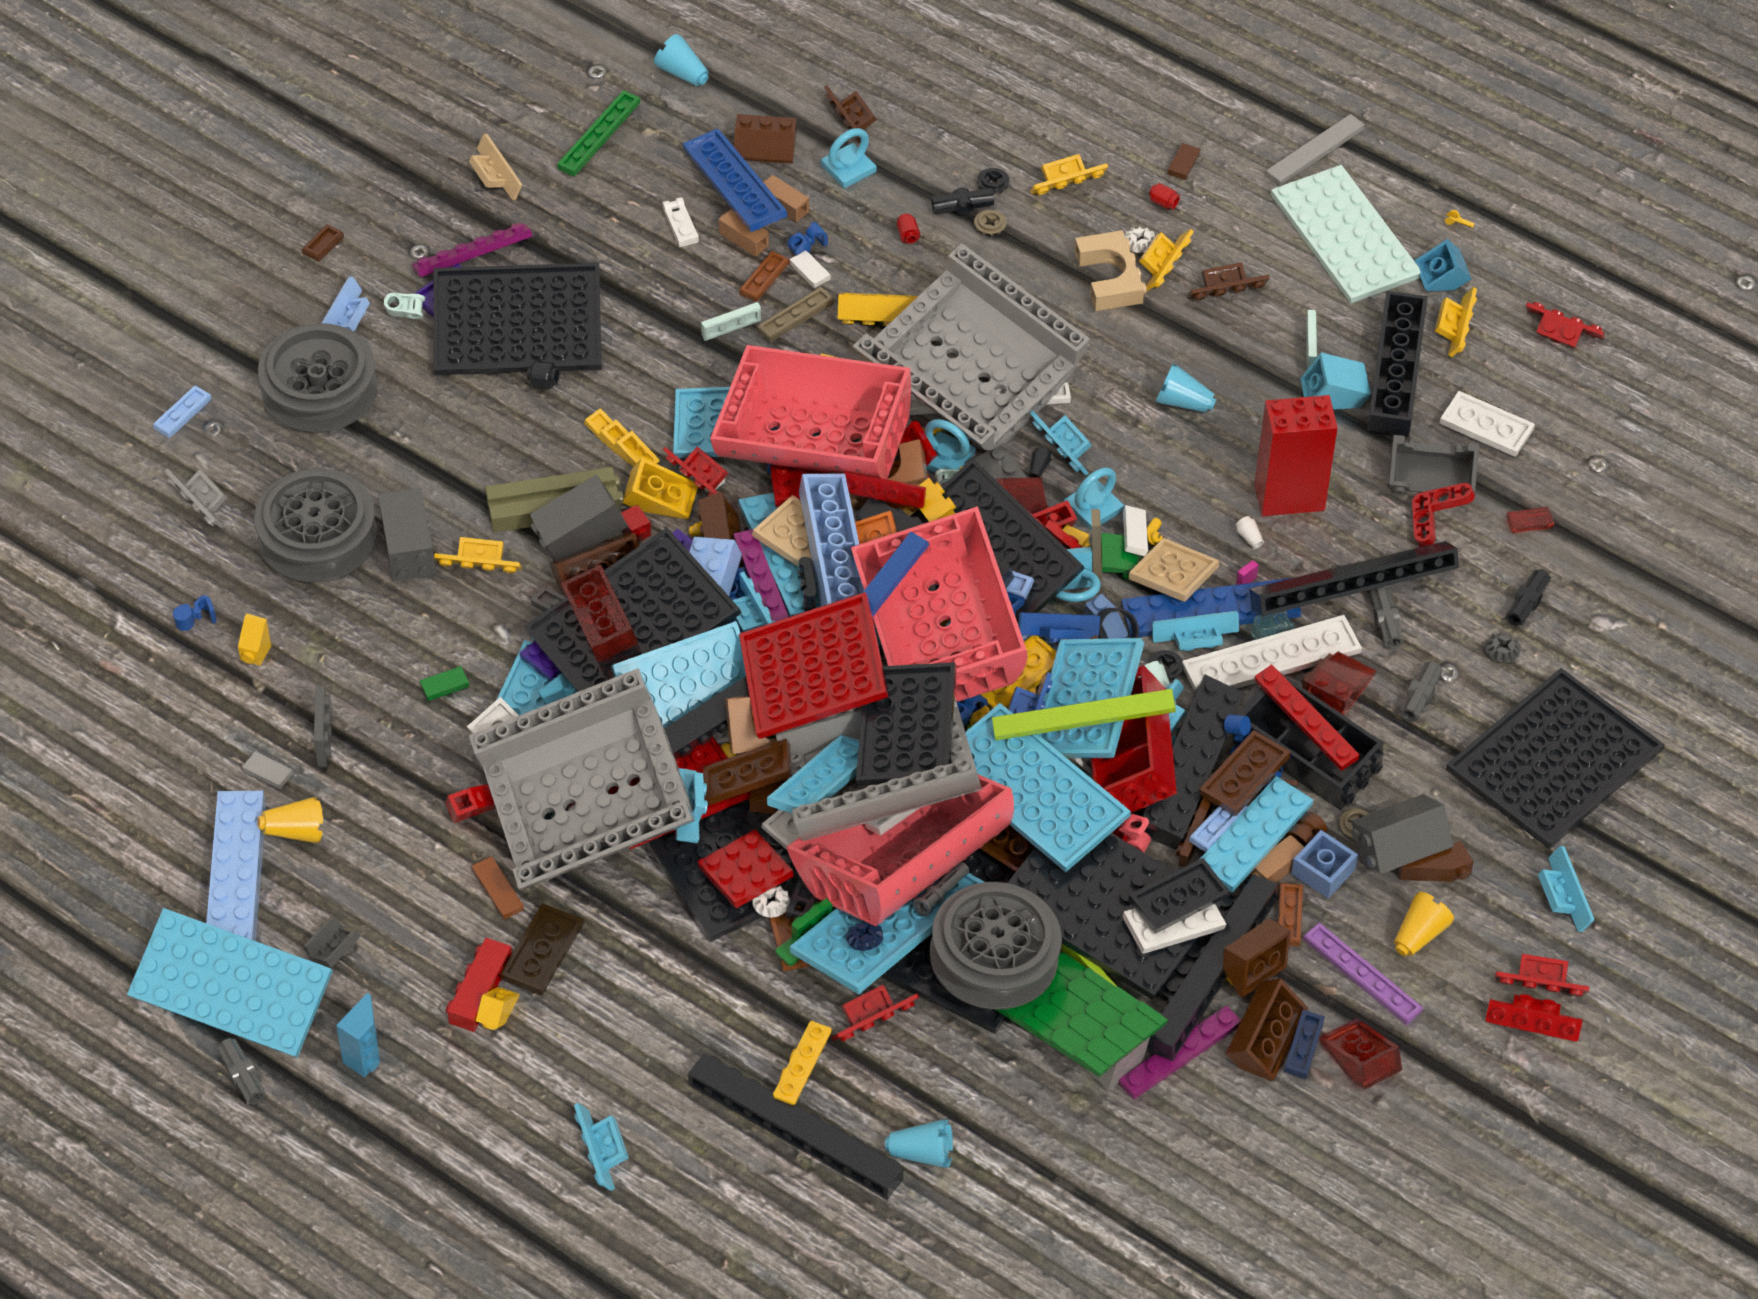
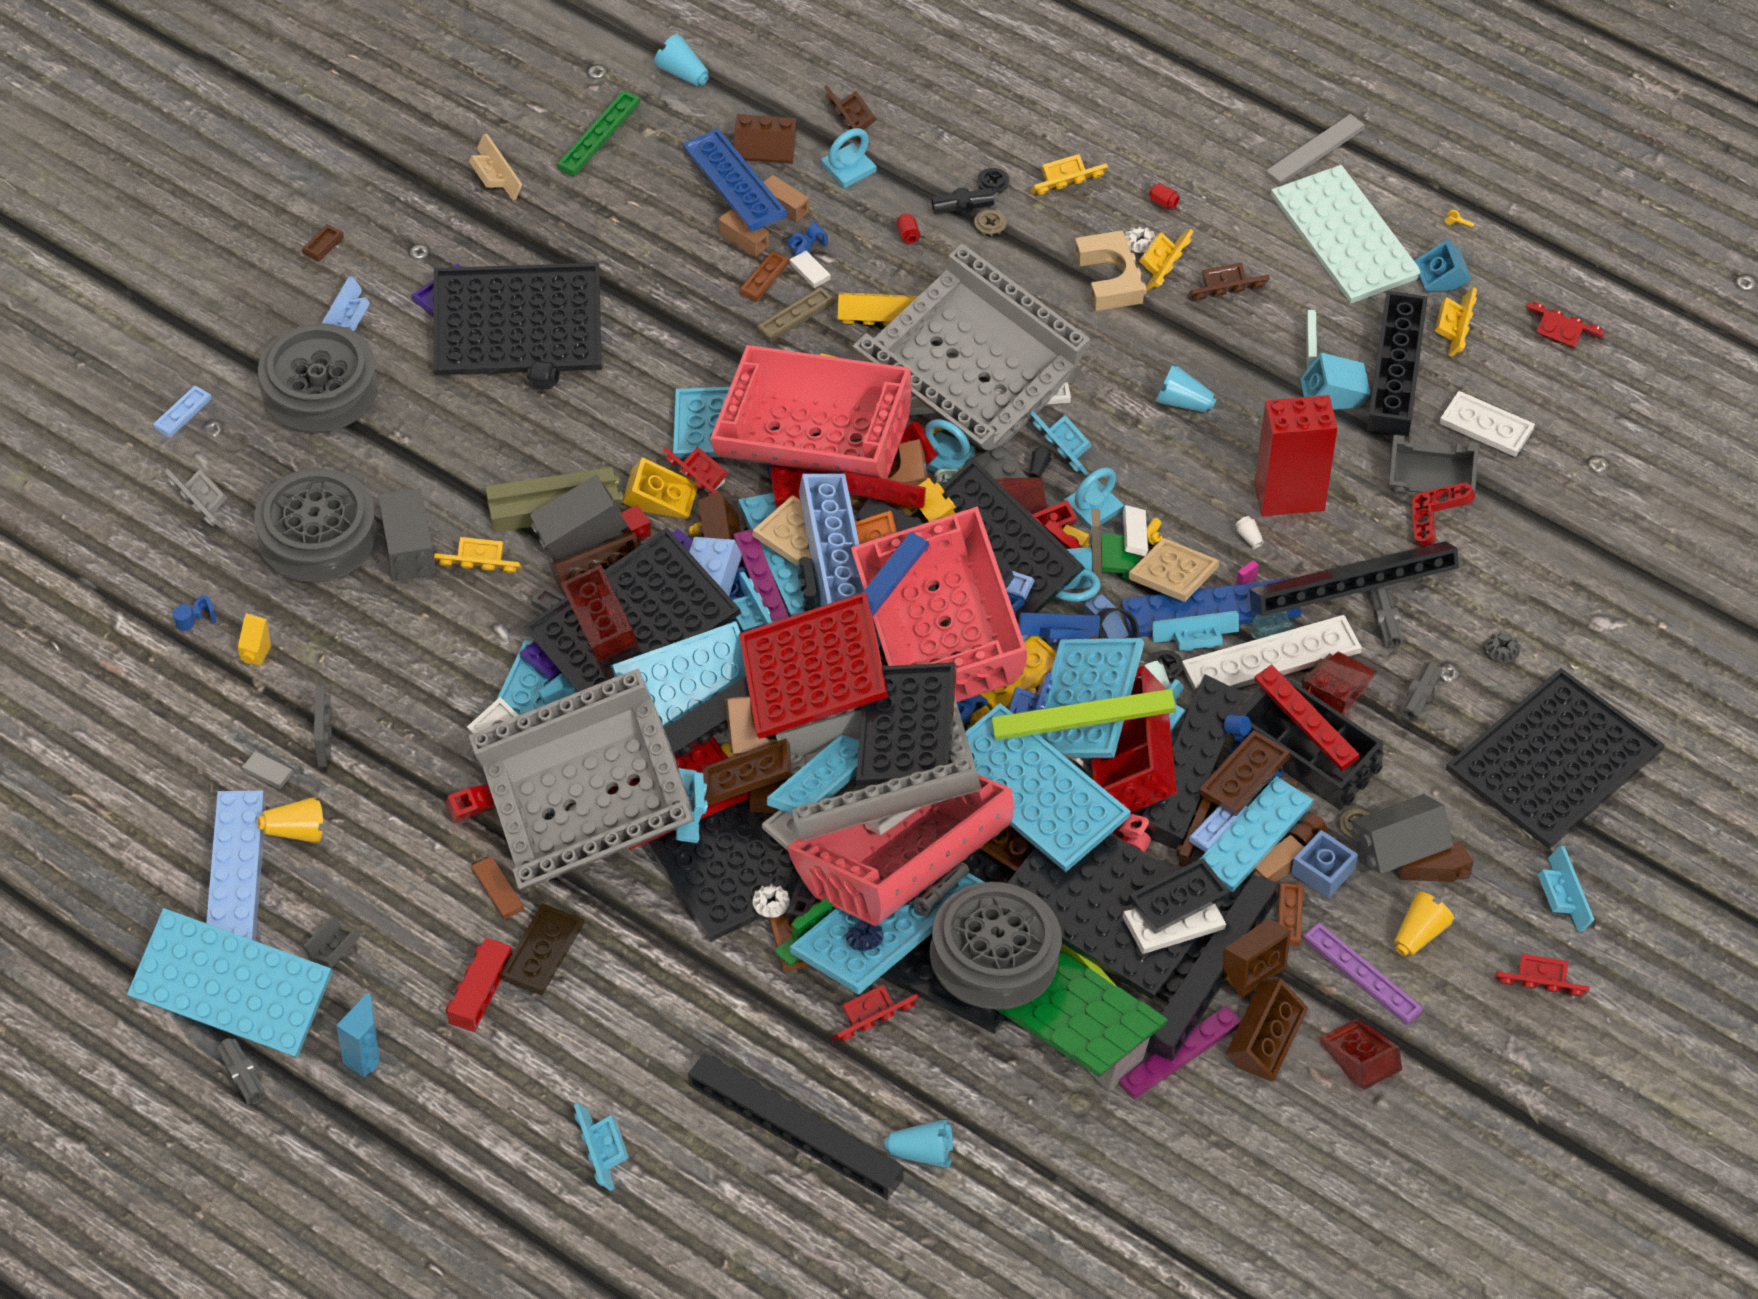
light aqua piece [384,293,425,319] -> none
magenta plate [412,223,532,277] -> none
green tile [420,666,469,701] -> none
yellow slope [476,986,520,1030] -> none
yellow slope [584,408,660,467] -> none
white plate [662,197,699,247] -> none
red plate [698,830,794,908] -> none
light aqua tile [701,302,761,341] -> none
yellow bracket [773,1021,832,1105] -> none
reddish brown tile [1167,143,1201,180] -> none
dark blue plate [1284,1010,1325,1079] -> none
red bracket [1485,994,1583,1042] -> none
clear red tile [1506,507,1554,533] -> none
black piece [1506,569,1551,627] -> none

